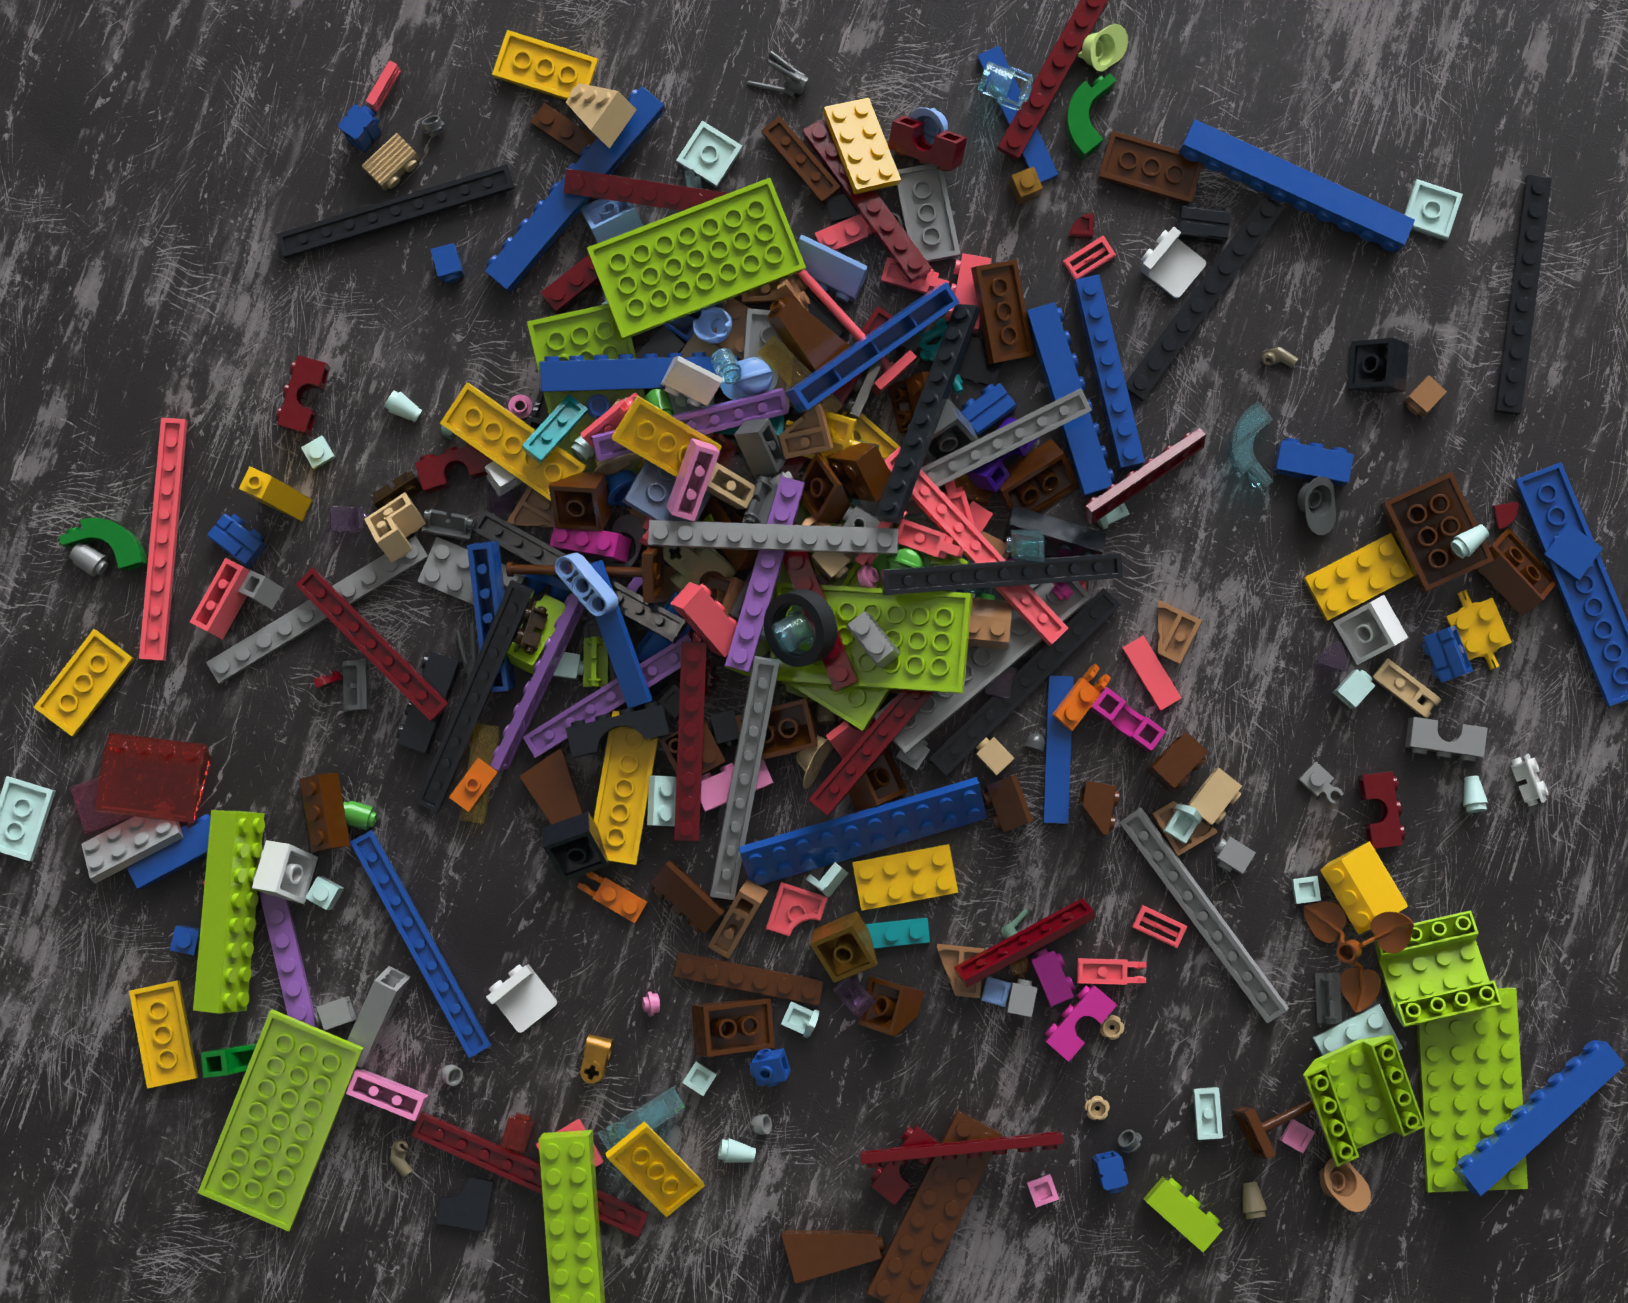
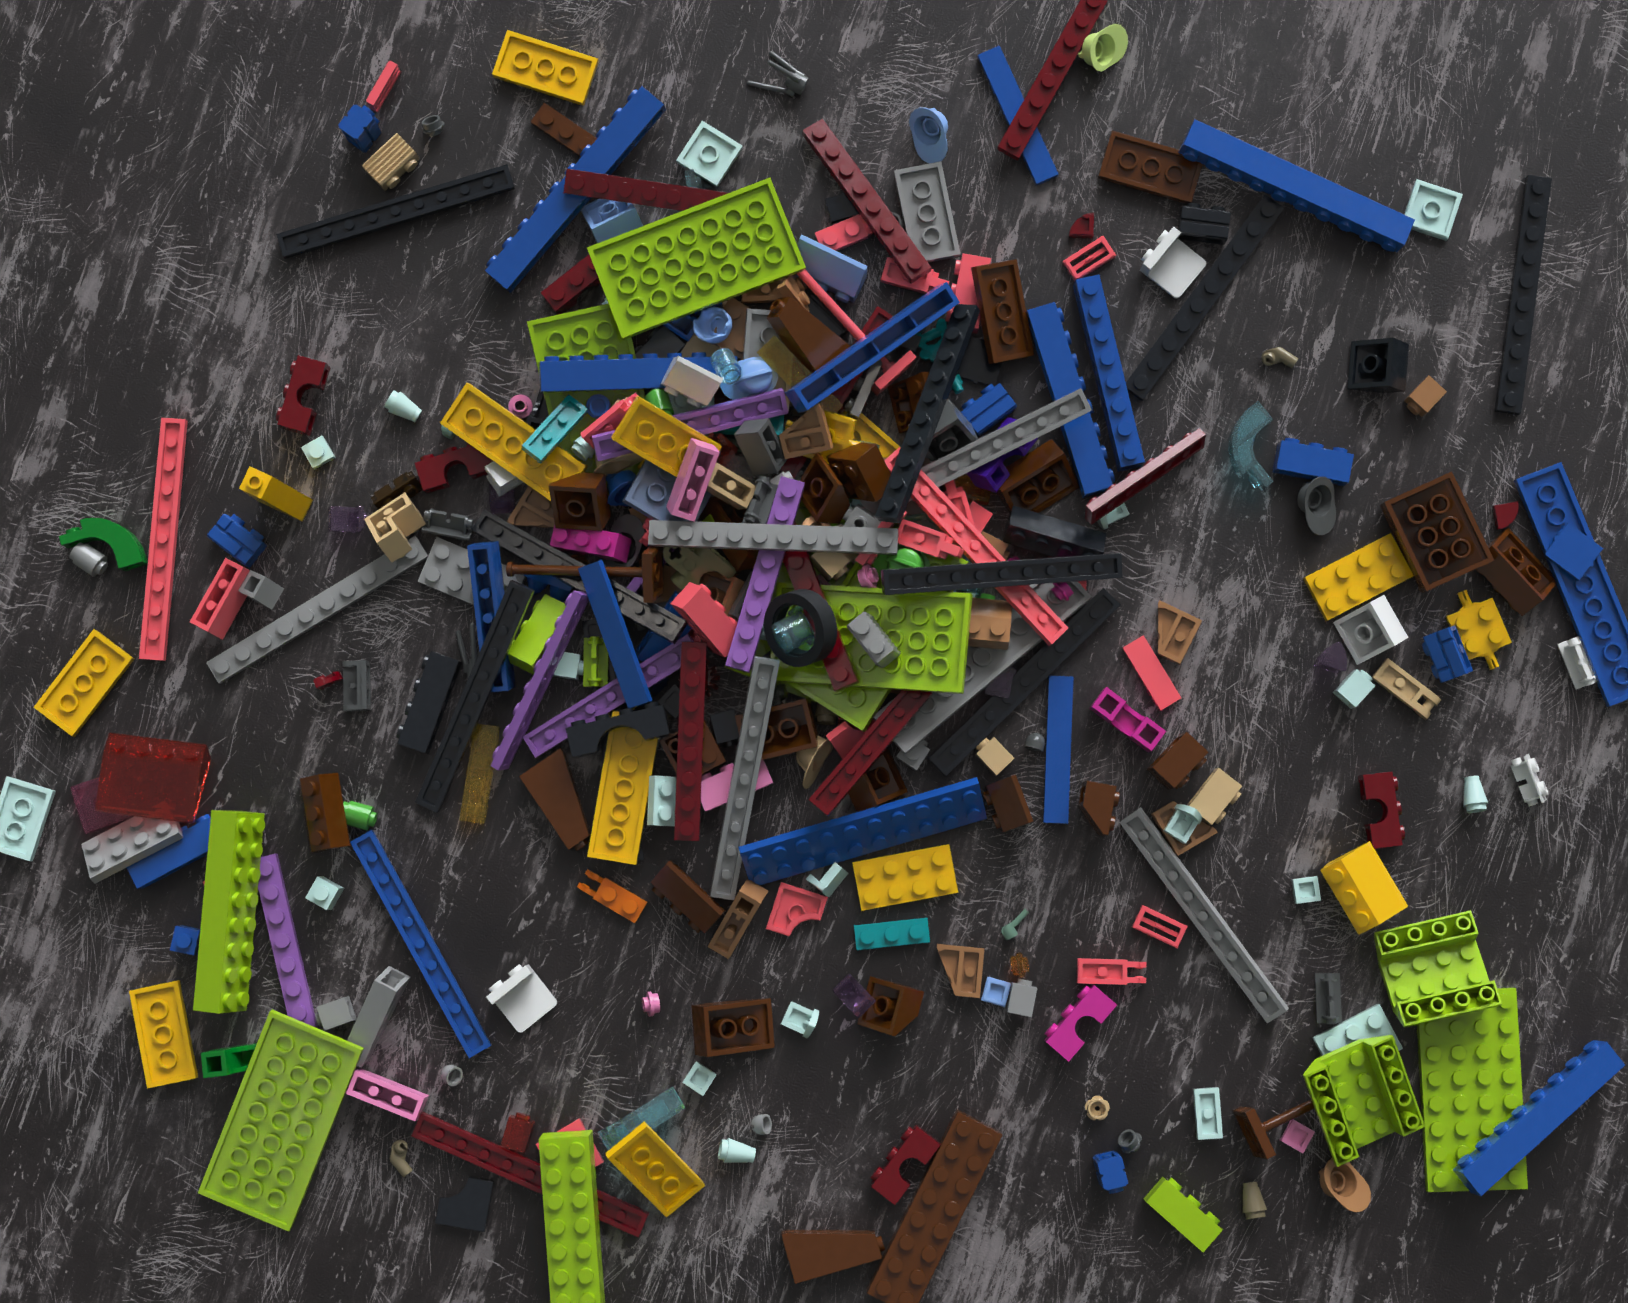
white slope [252,840,318,904] -> none
dark red plate [295,567,450,722] -> none
blue brick [430,243,465,283] -> none
orange plate [449,758,499,812] -> none
dark brown hinge [513,601,548,655] -> none
black slope [542,812,609,881] -> none
light blue beam [555,553,618,616] -> none
tan wedge [566,83,637,149] -> none
pearl gold piece [580,1034,613,1084] -> none
reddish brown plate [673,952,824,1005] -> none
blue brick [750,1048,791,1087] -> none
reddish brown plate [761,116,841,204] -> none
pearl gold slope [810,911,878,983] -> none
yellow plate [823,98,901,194] -> none
dark red plate [860,1131,1063,1168] -> none
dark red arch [888,115,967,172] -> none
dark red plate [954,898,1096,988] -> none
clear light blue piece [977,61,1033,110] -> none
clear light blue slope [1006,529,1045,562] -> none
pearl gold brick [1009,166,1043,205] -> none
bright pink plate [1027,1174,1059,1208] -> none
magenta brick [1030,948,1075,1006] -> none
orange hinge [1052,664,1111,731] -> none
green arch [1066,73,1116,161] -> none
tan plate [1100,1015,1124,1040] -> none
light grey brick [1214,837,1256,874] -> none
light grey plate [1298,762,1343,804] -> none
dark orange plant [1303,901,1414,1013] -> none
light grey arch [1405,717,1488,762] -> none
light aqua cone [1451,524,1489,558] -> none
none -> white hinge [1557,636,1597,690]

